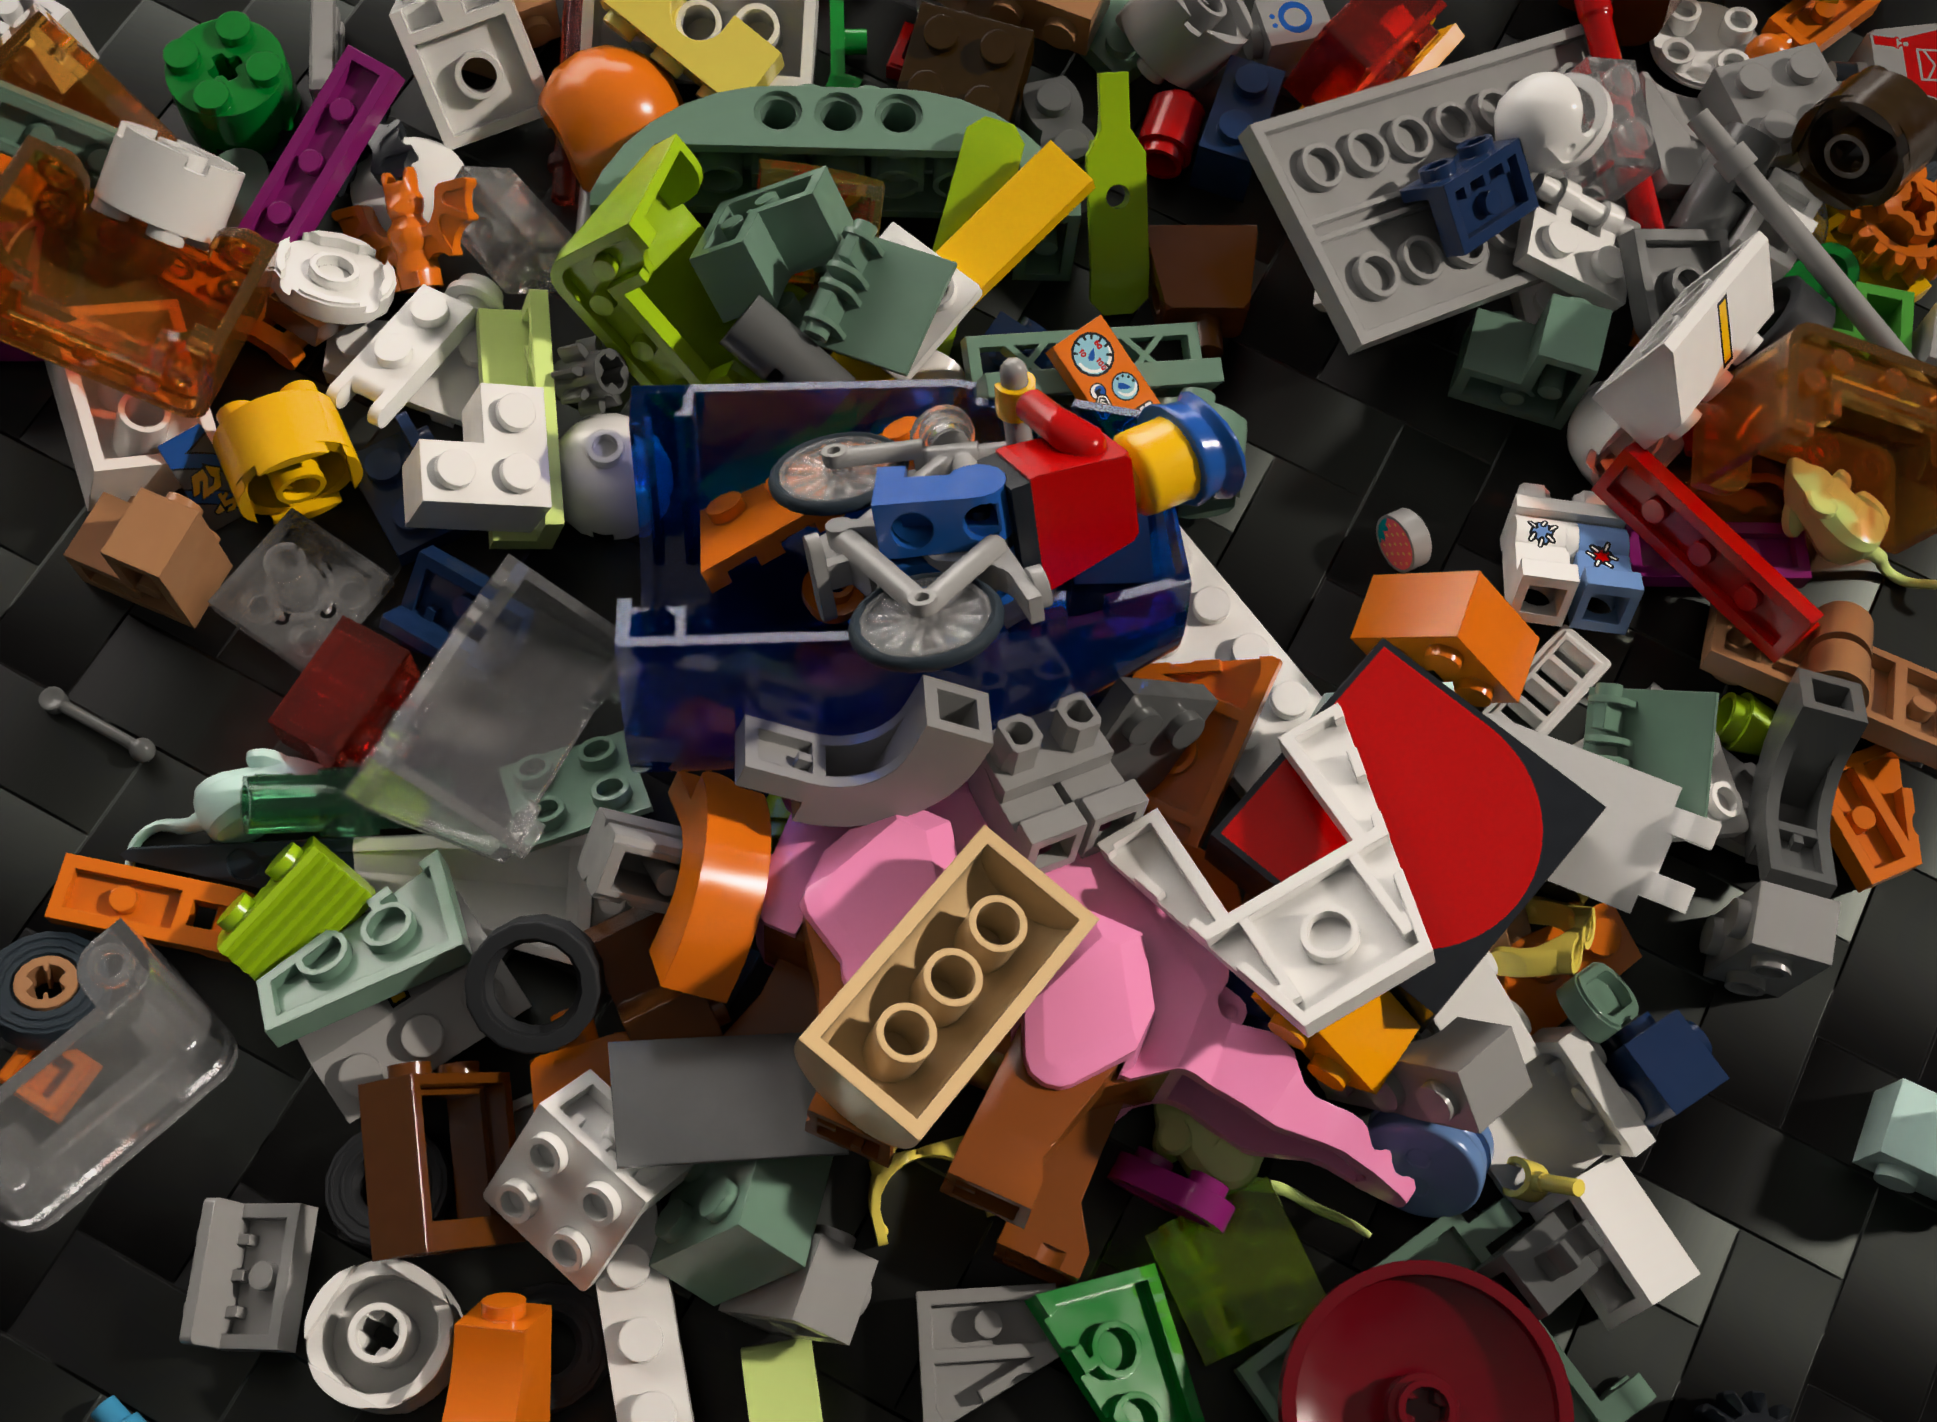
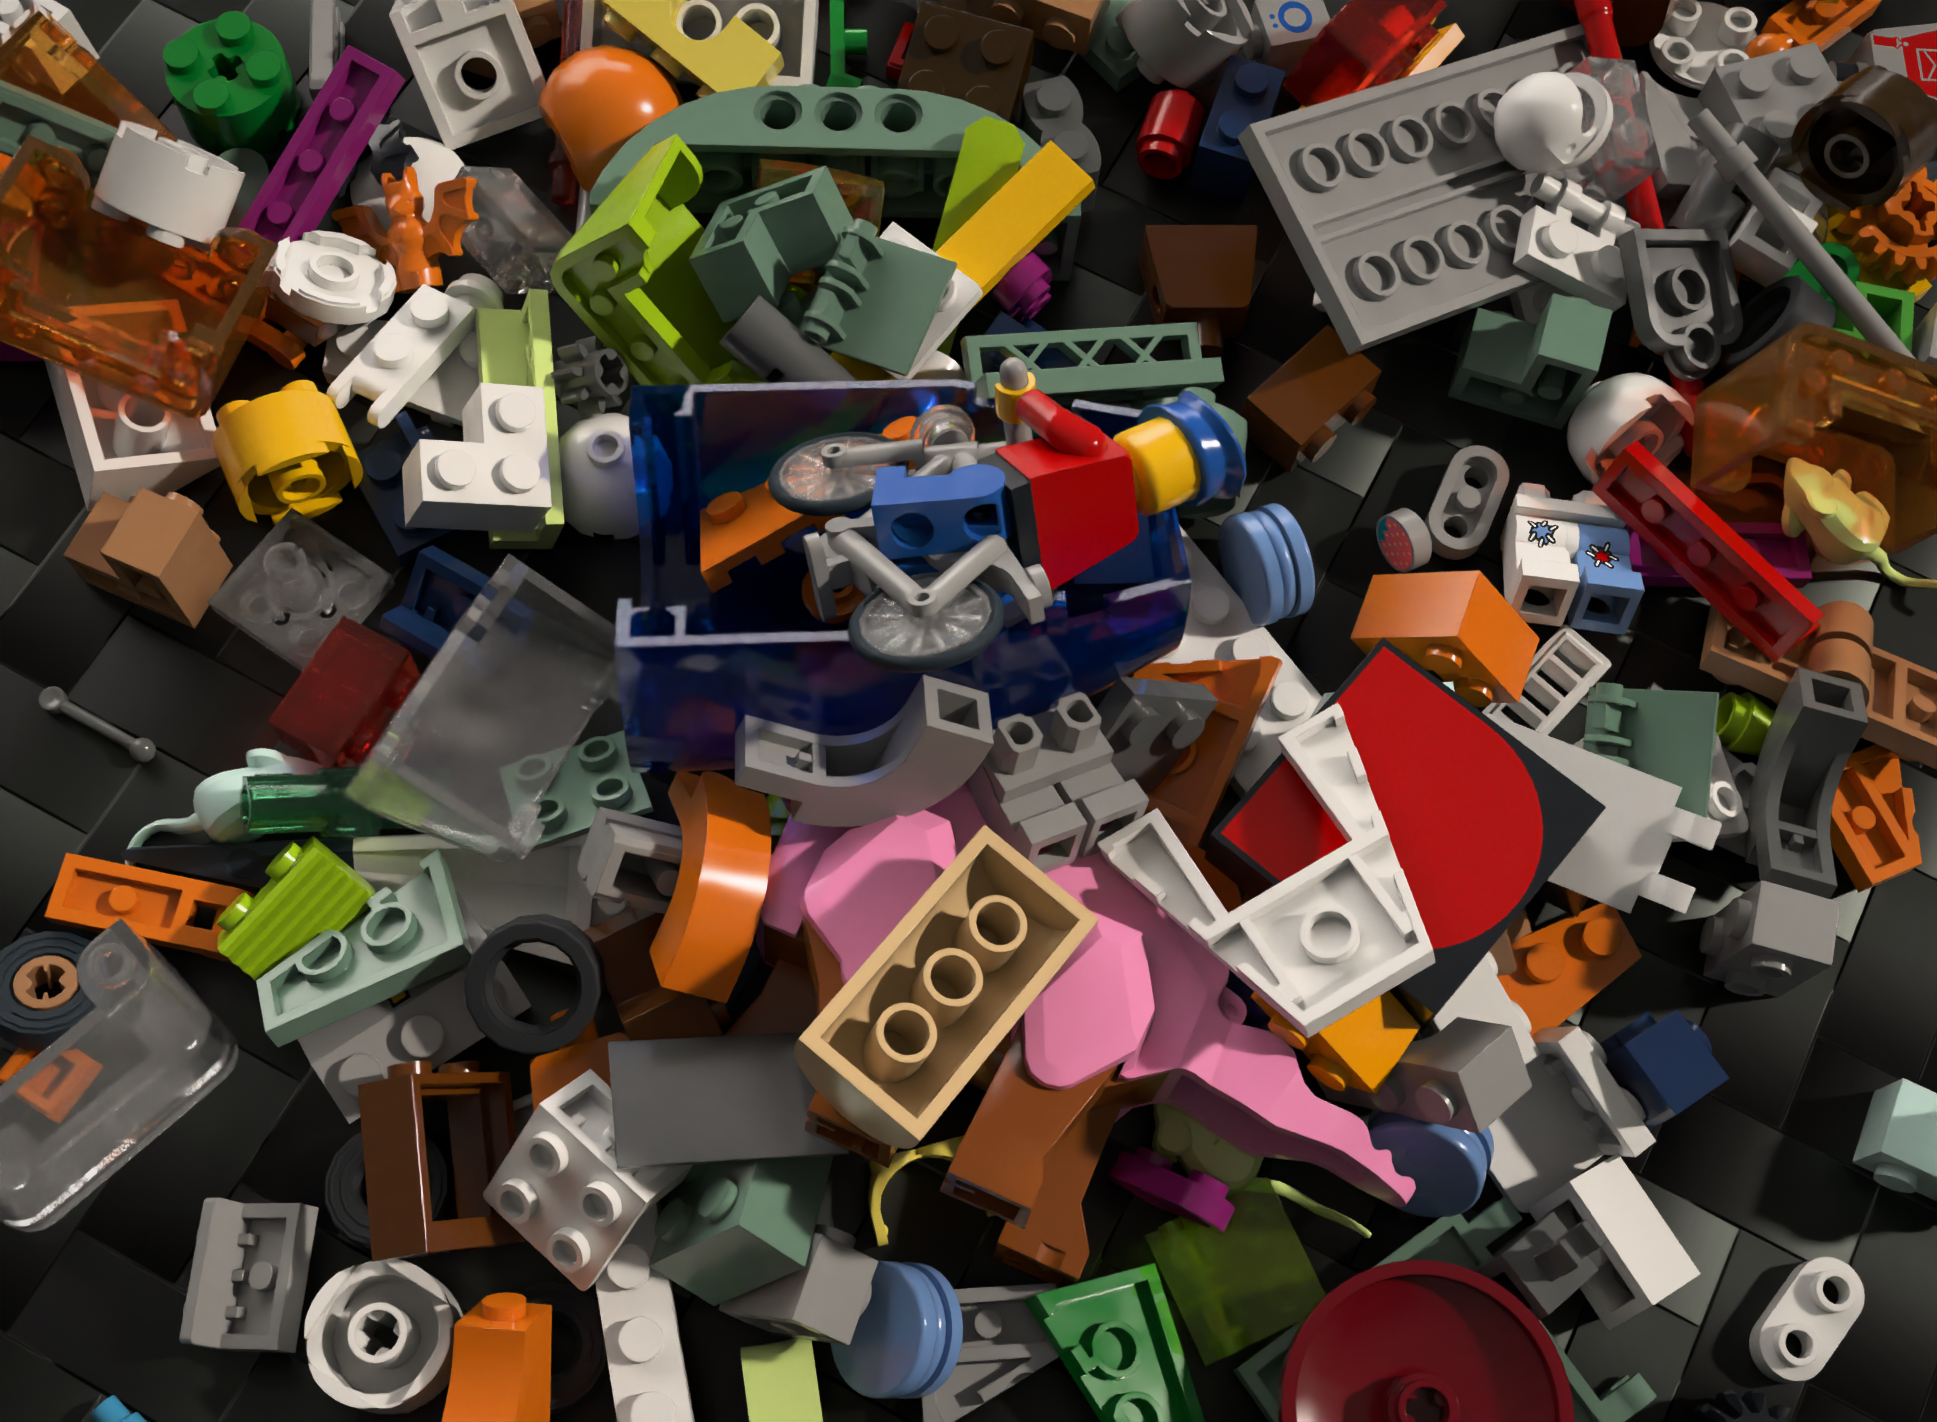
sticker [158,424,243,532] -> none
tile [1046,315,1161,440] -> none
lime piece [1085,71,1149,316] -> none
dark blue bracket [1400,134,1539,257] -> none
light yellow cap [1490,895,1596,977] -> none
light yellow hand [1502,1156,1585,1203] -> none
sand green tile [1556,962,1639,1044] -> none
white slope [1592,230,1774,450] -> none
none -> medium blue head [831,1261,963,1399]
none -> magenta plate [991,252,1052,320]
none -> medium blue head [1219,503,1315,627]
none -> reddish brown brick [1241,325,1382,473]
none -> light grey plate [1424,445,1509,560]
none -> white plate [1749,1257,1865,1383]

